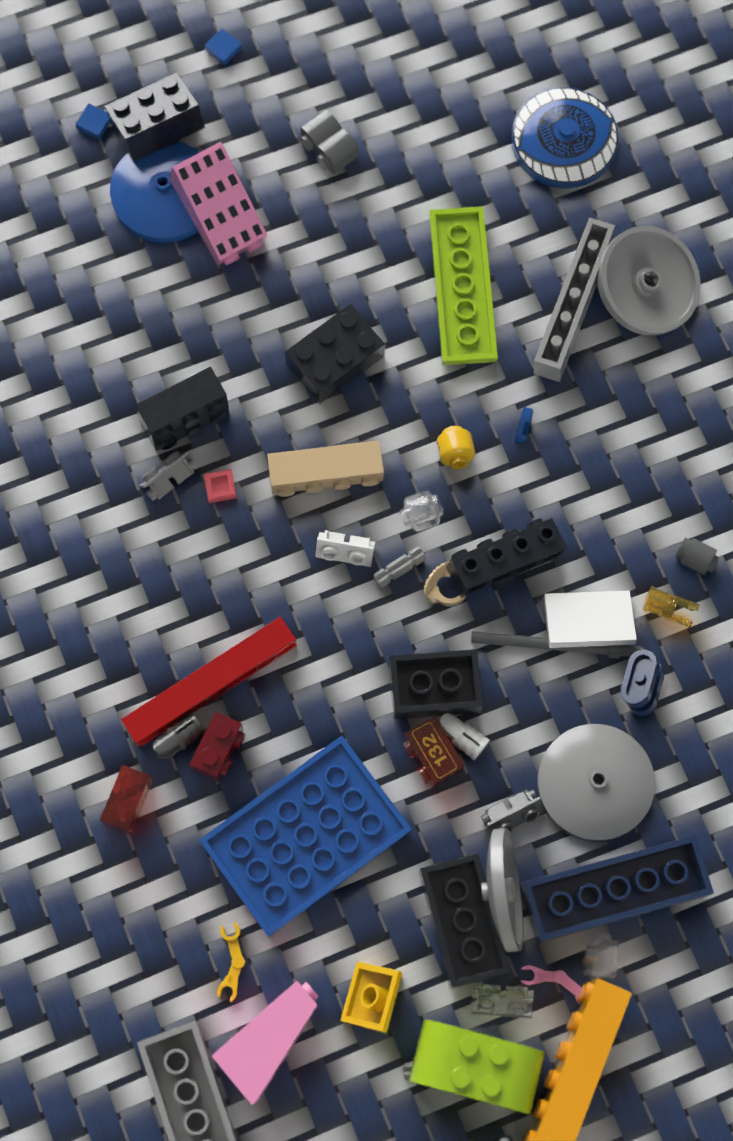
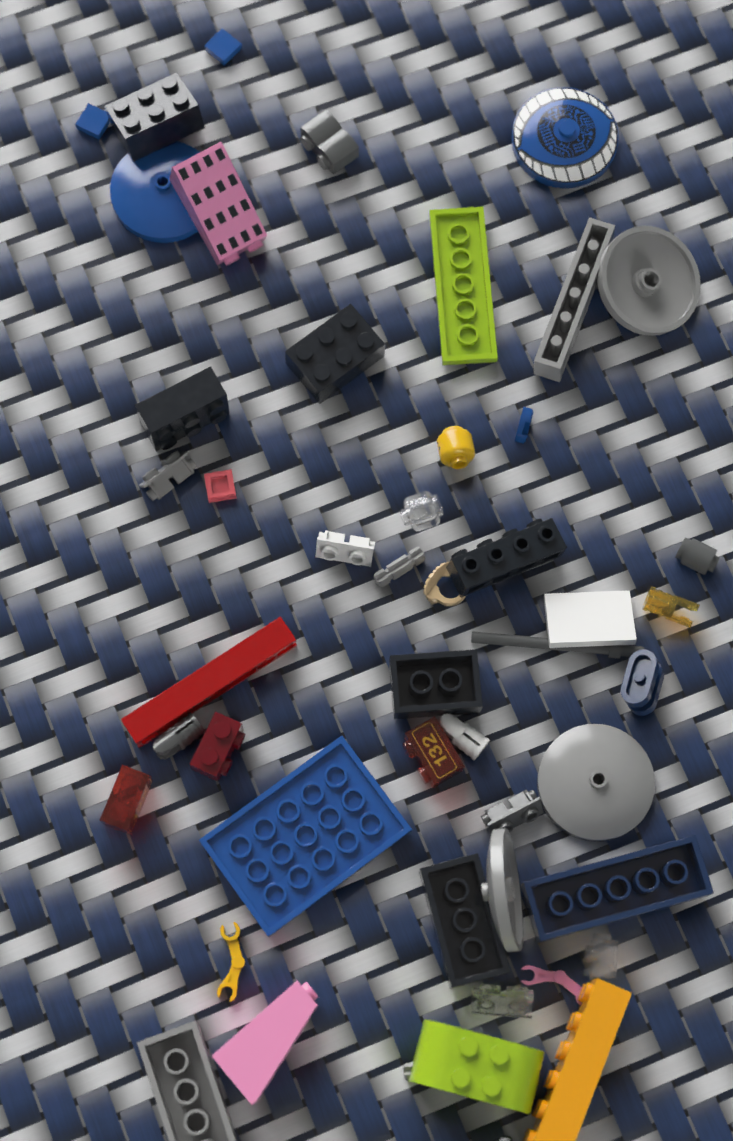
tan brick [267,440,384,497] -> none
yellow slope [340,962,403,1034] -> none

